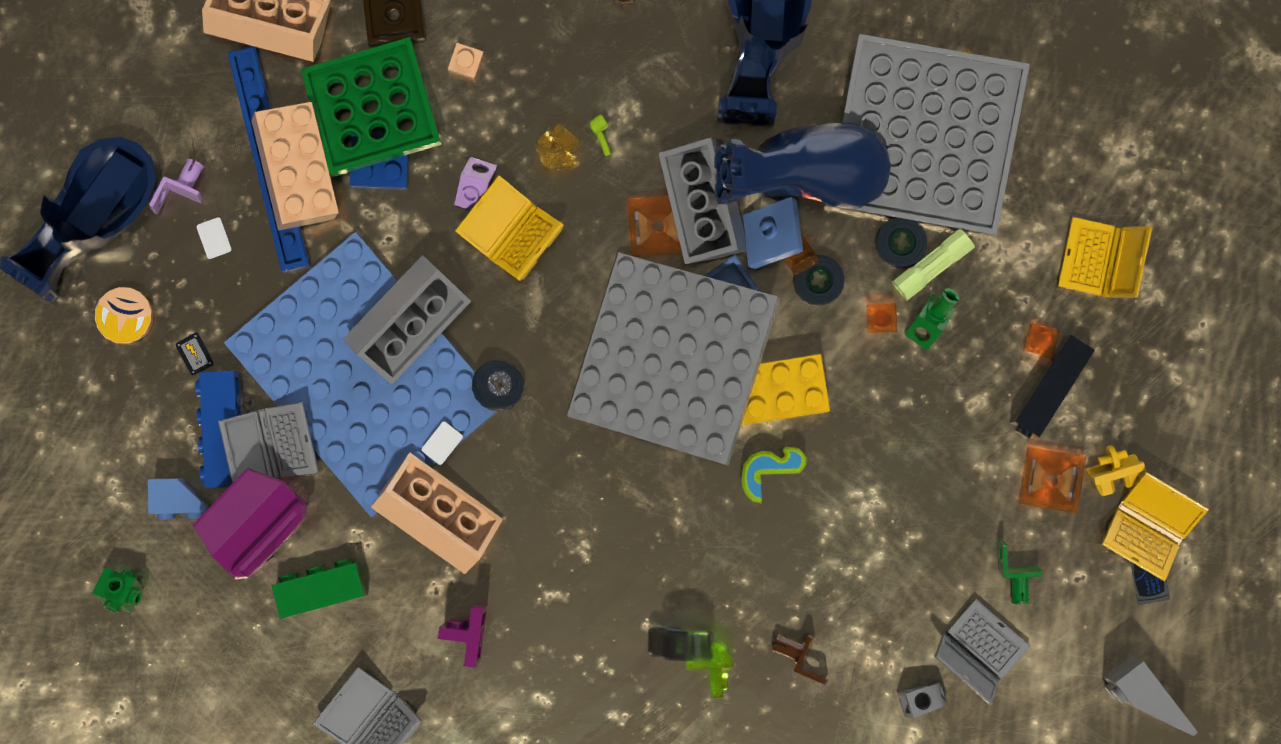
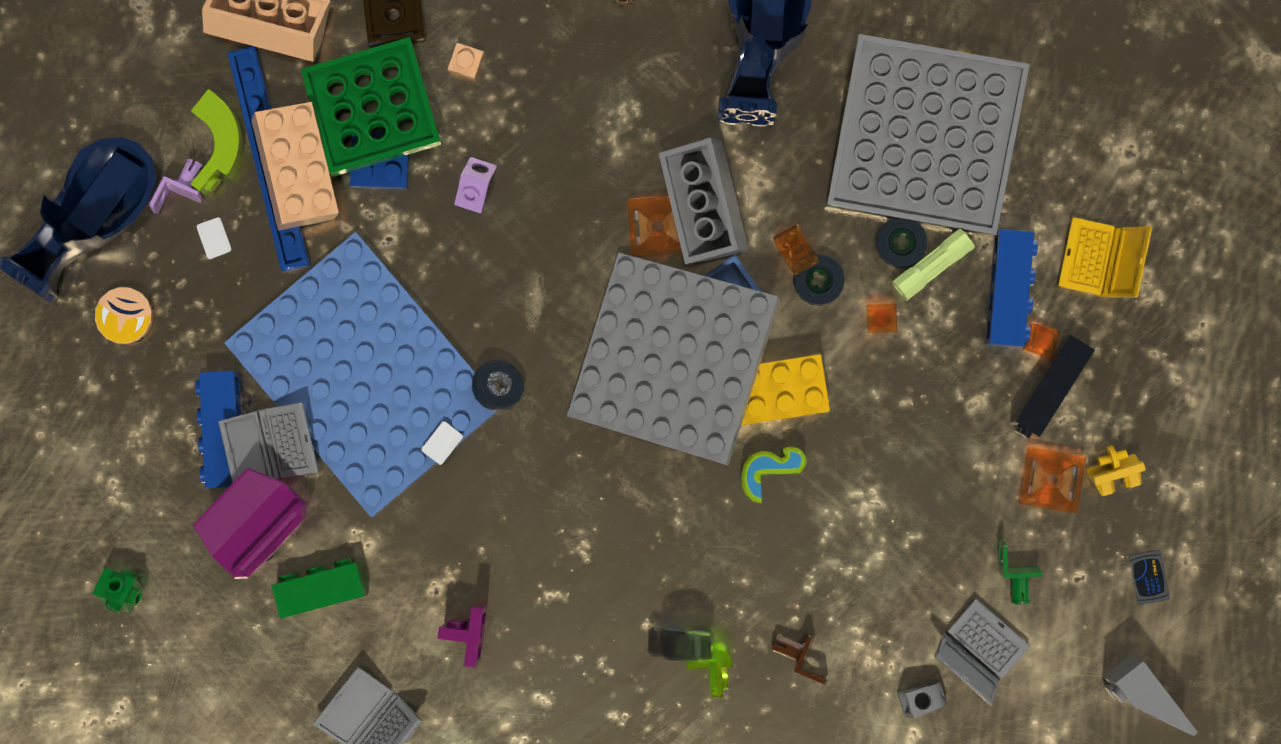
medium blue slope [148,479,211,520] -> none
sticker [176,333,214,376] -> none
light grey slope [343,255,471,385] -> none
light nougat slope [371,453,503,574] -> none
yellow piece [455,175,564,281] -> none
clear yellow brick [537,124,582,172] -> none
lime hand [590,115,611,156] -> none
dark blue animal [714,122,891,210] -> none
medium blue plate [743,197,803,269] -> none
green bracket [905,288,959,350] -> none
yellow piece [1101,472,1209,581] -> none
none -> lime arch [191,89,244,195]
none -> blue brick [985,229,1038,349]

